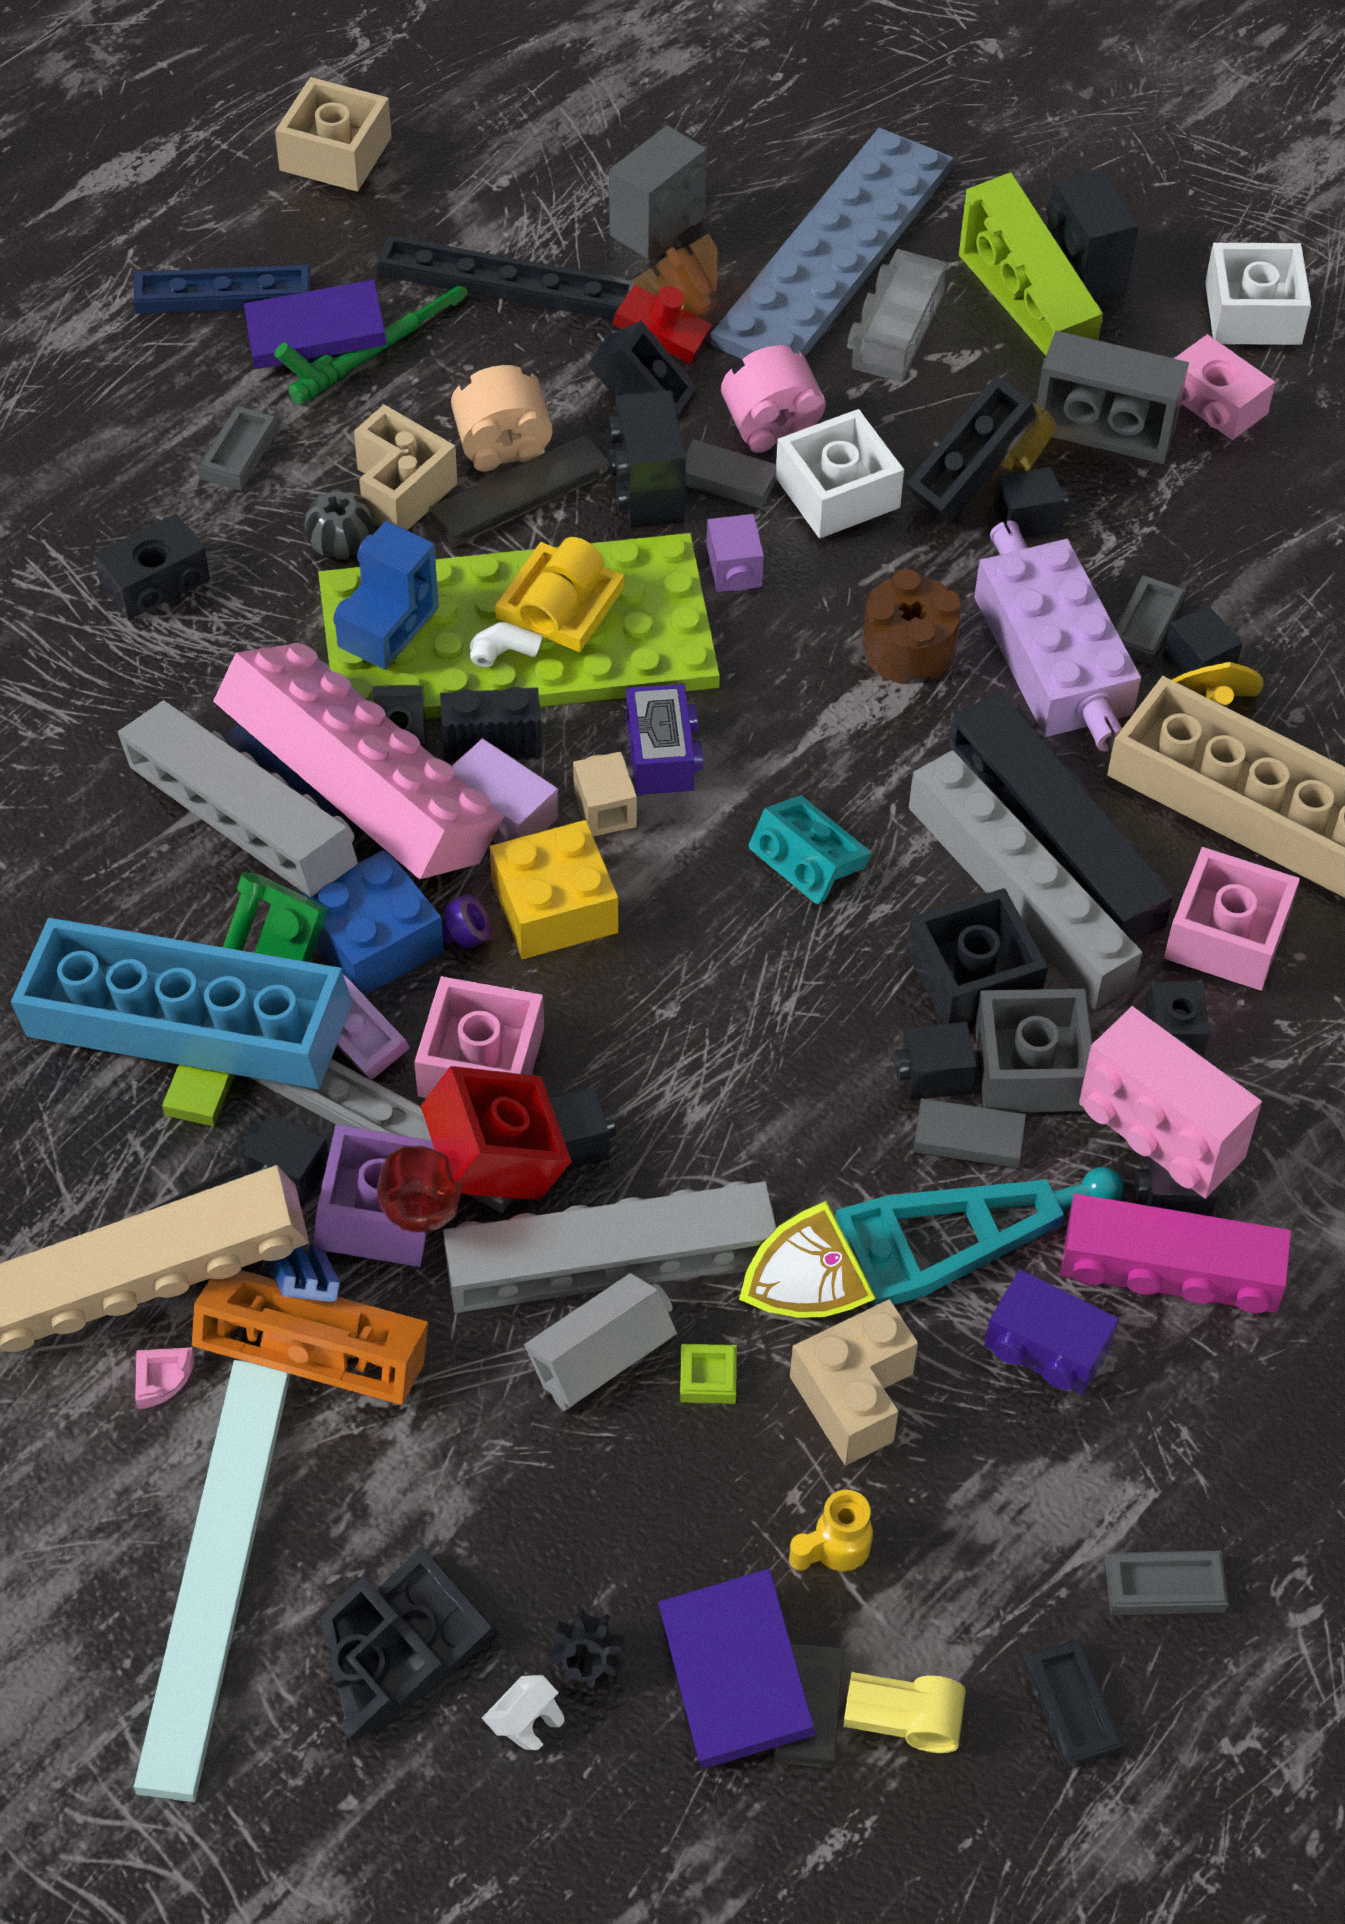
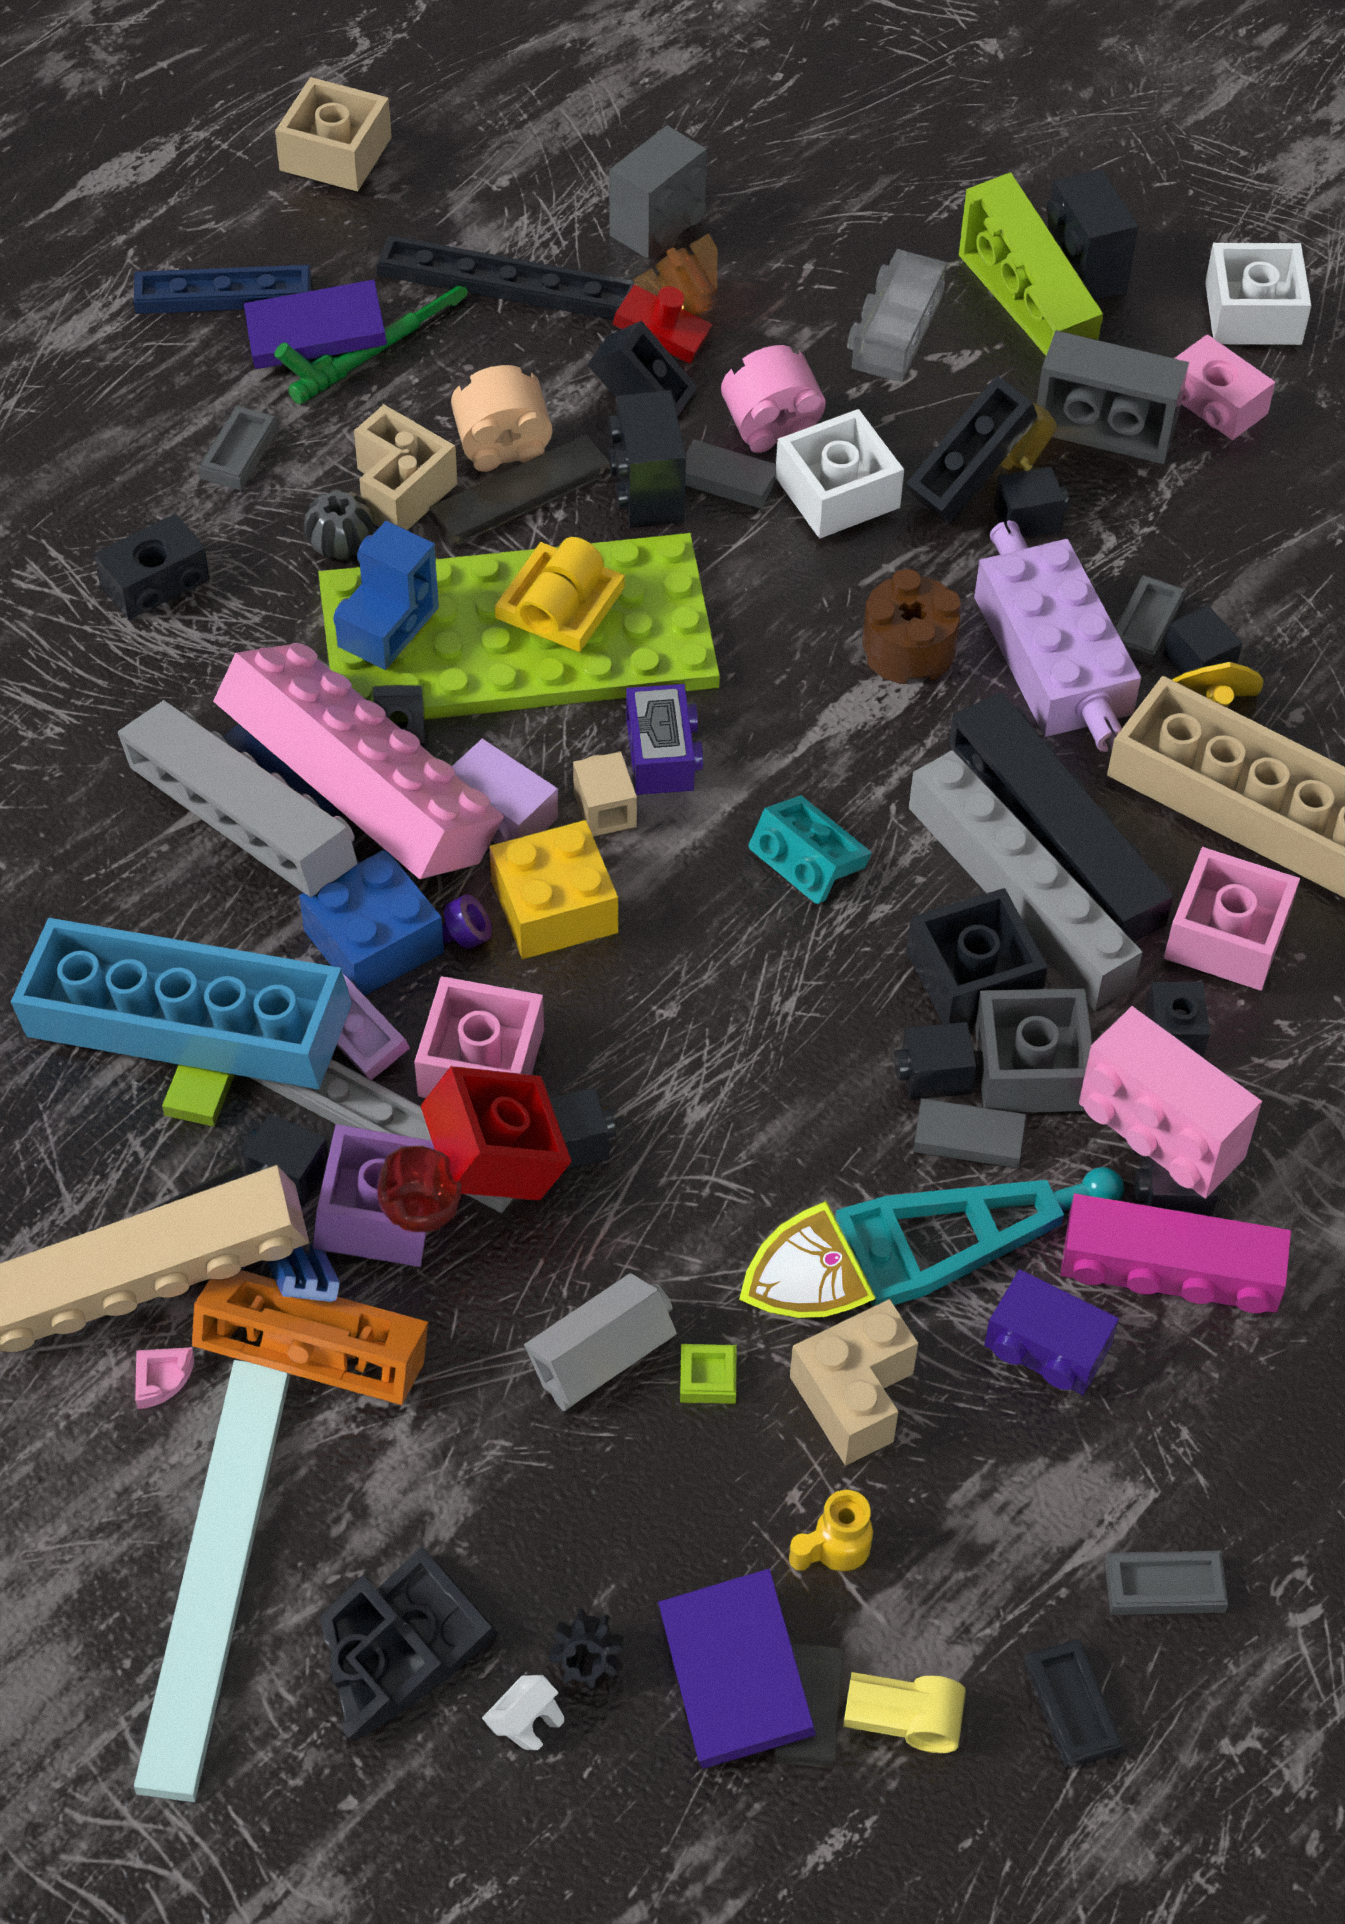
green plate [223,872,329,962] -> none
black brick [440,687,542,764] -> none
light grey brick [443,1181,776,1313] -> none
white arm [470,622,542,667] -> none
medium lavender brick [706,514,764,592] -> none
sand blue plate [711,128,954,359] -> none

